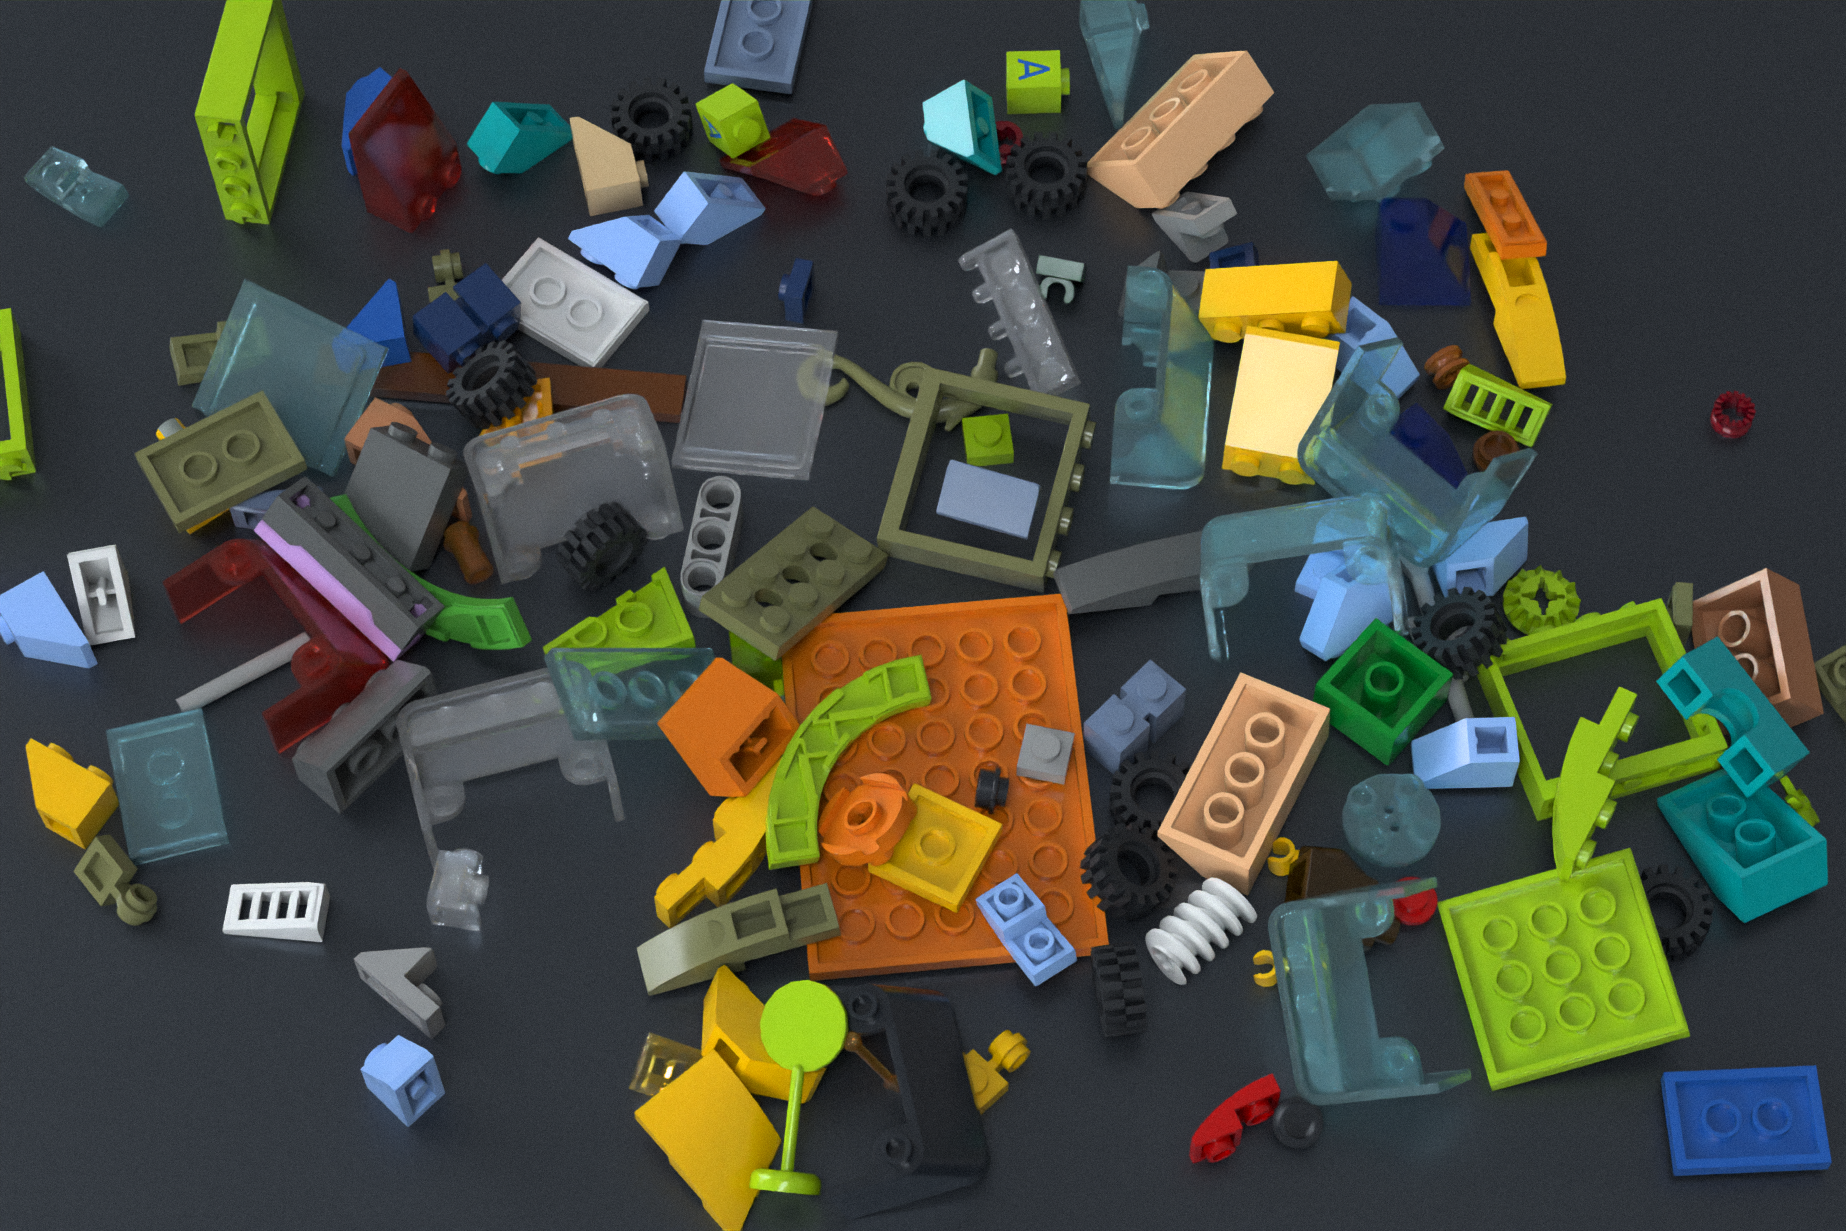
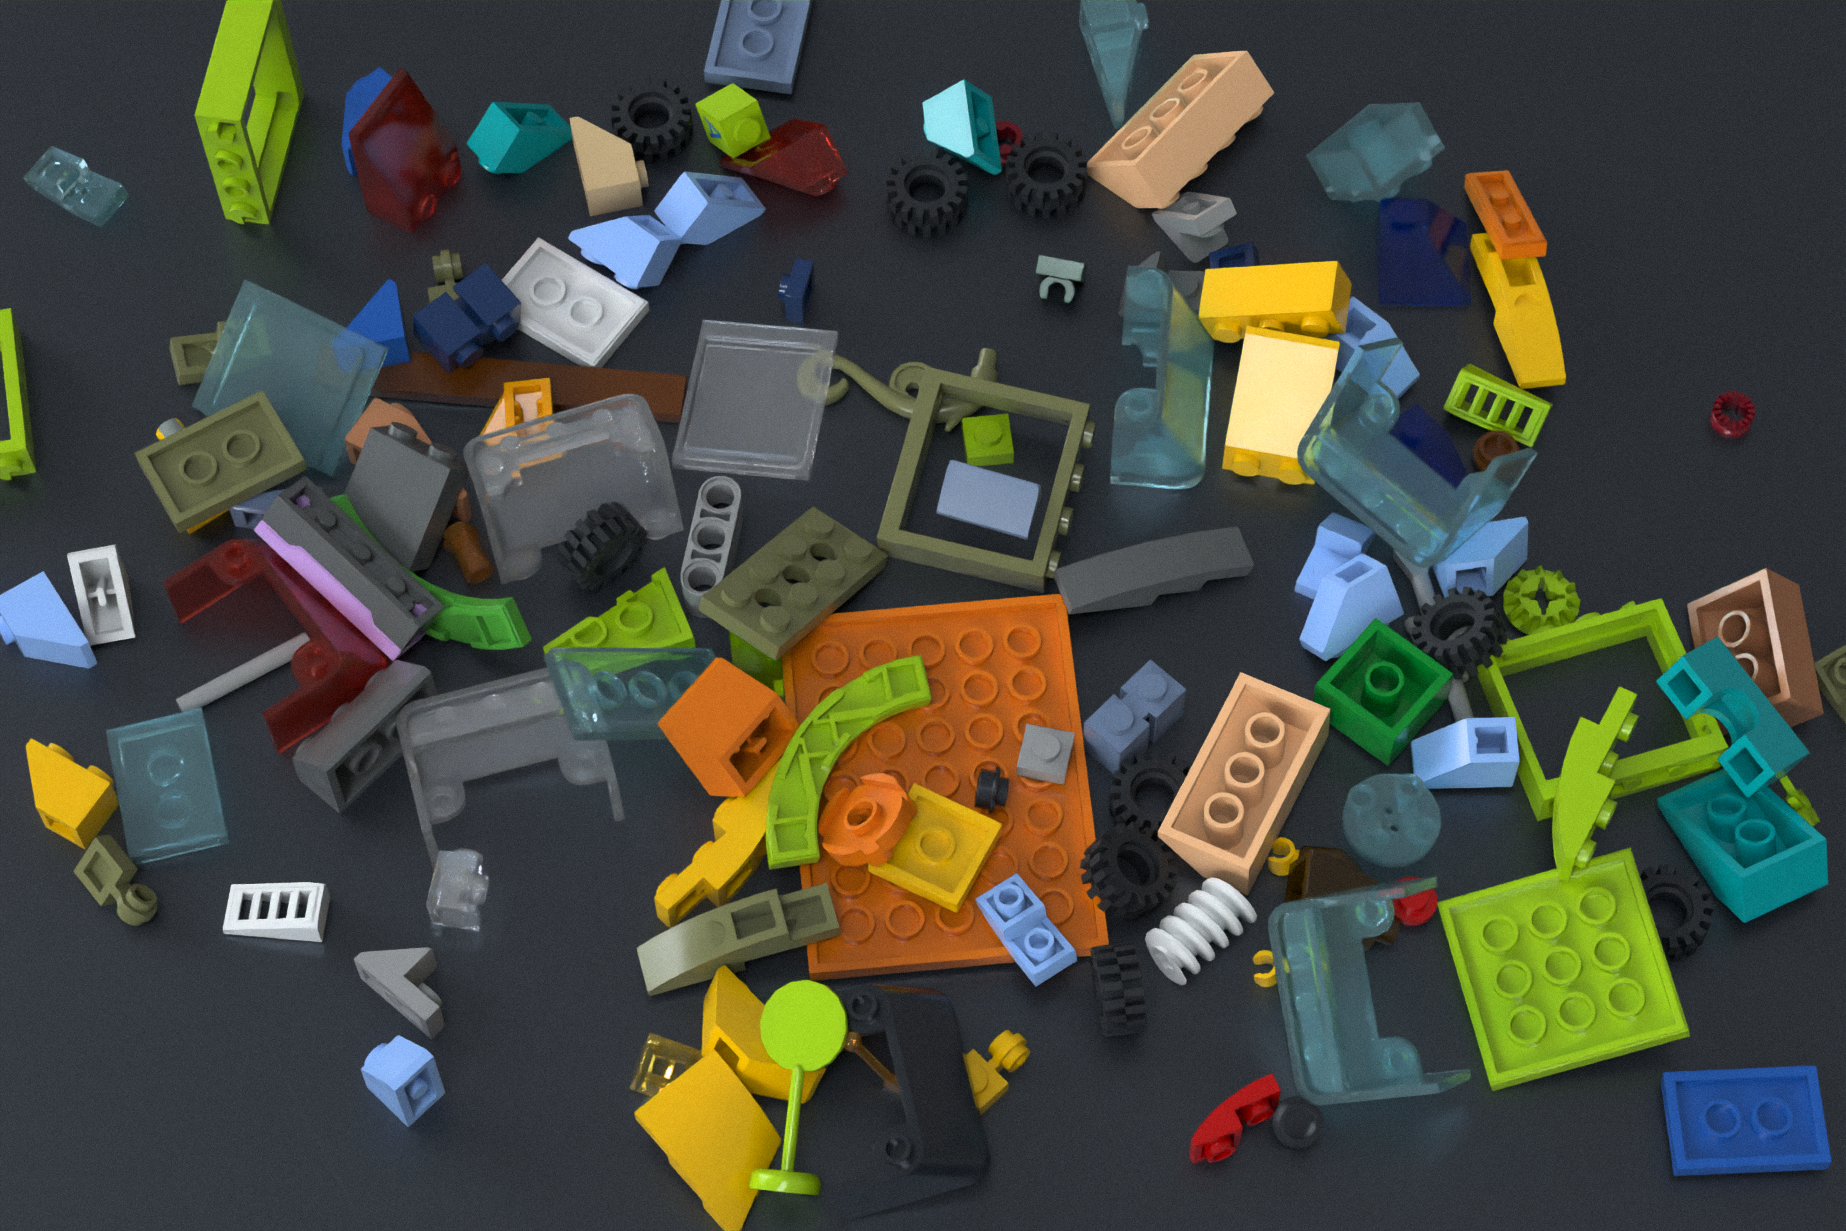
black tyre [446,341,537,429] -> none
clear hinge [958,229,1081,396] -> none
lime brick [1006,50,1070,114] -> none
clear light blue windscreen [1200,493,1411,663] -> none
dark orange bush [1424,345,1470,390] -> none
olive tile [1666,582,1693,648] -> none

